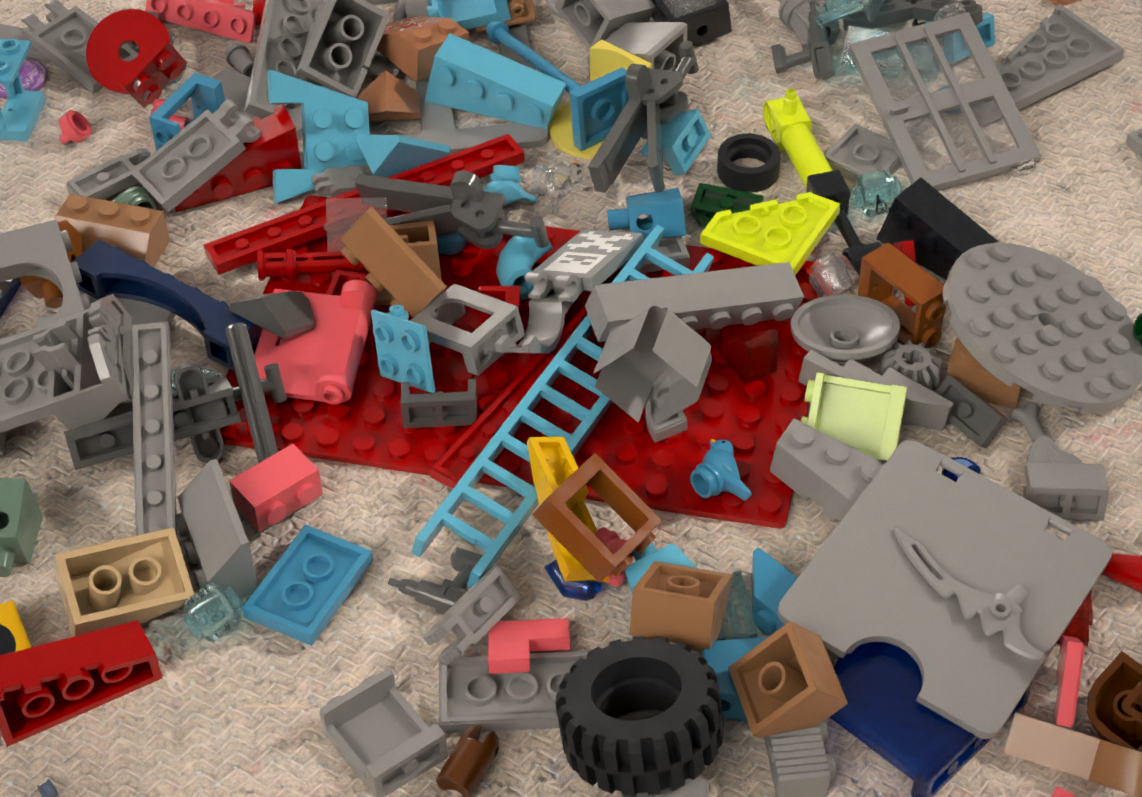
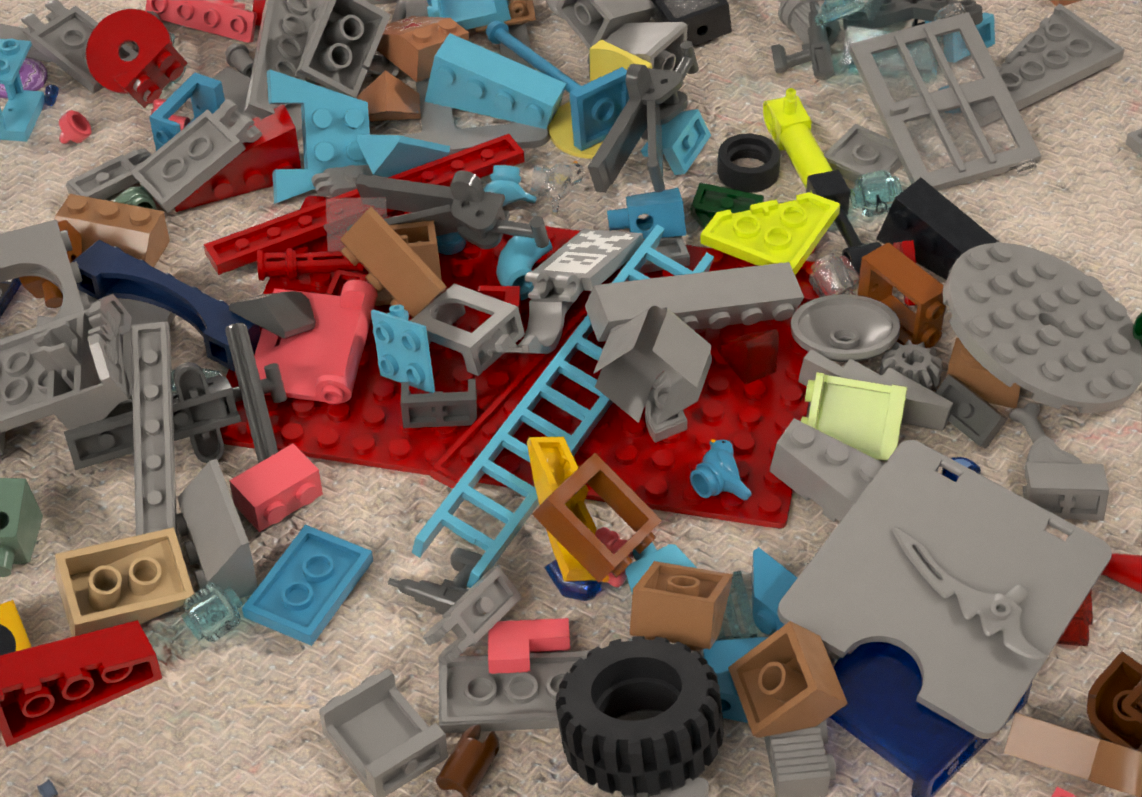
coral tile [1053,635,1085,727] -> none
none -> clear blue piece [44,84,59,106]

